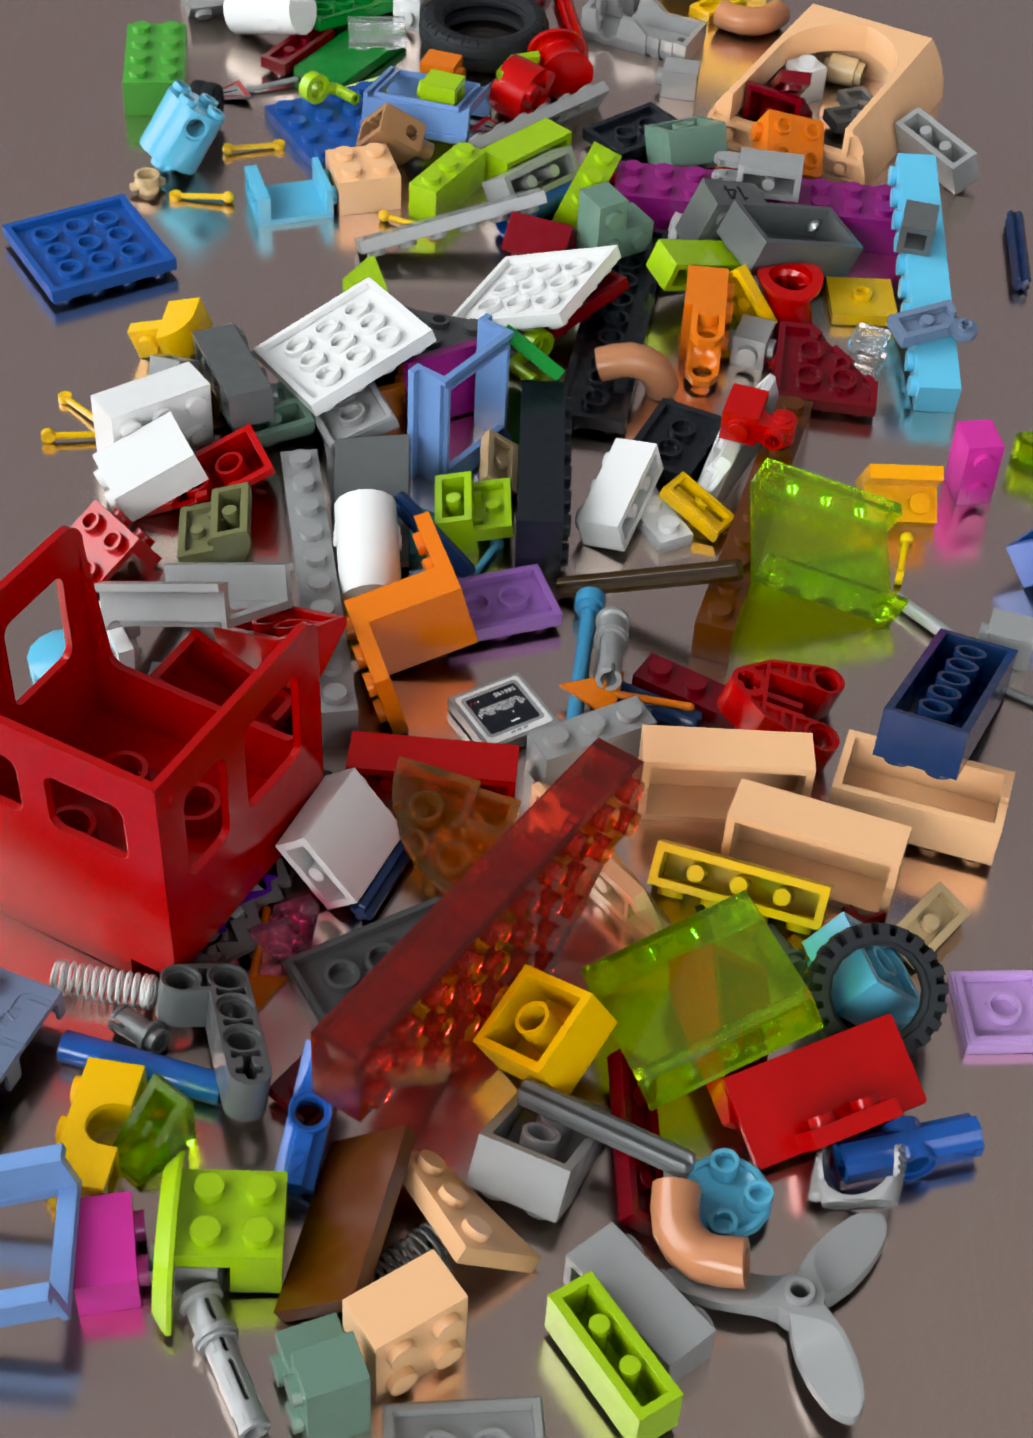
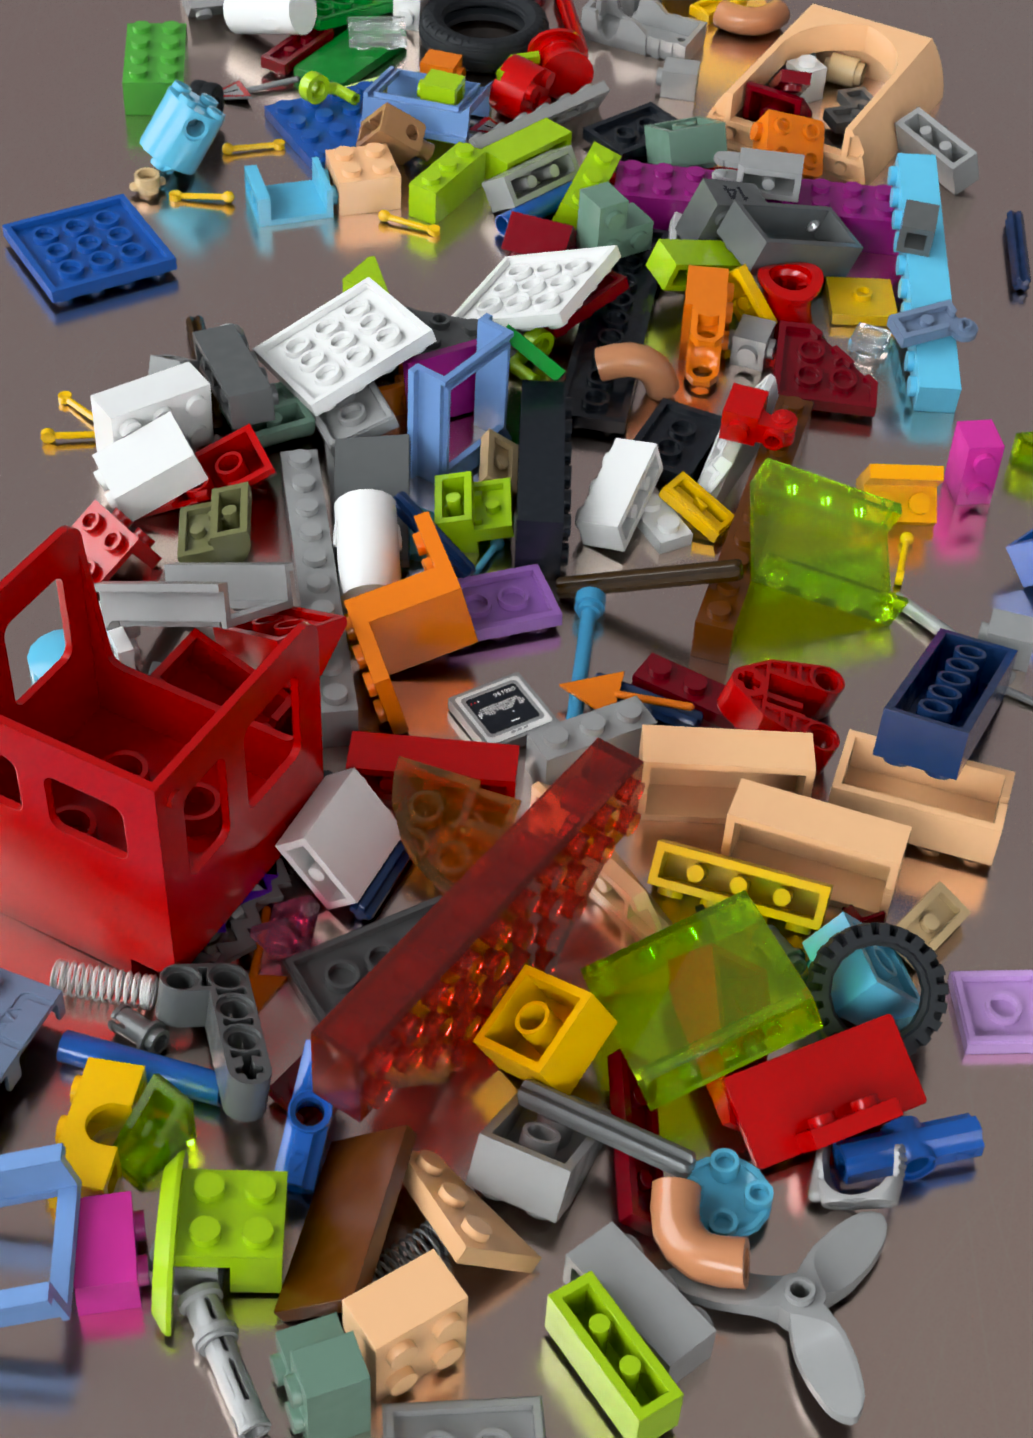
yellow brick [127,297,213,358] -> none
light grey plate [354,188,548,257] -> none
light grey pin [594,606,630,691] -> none

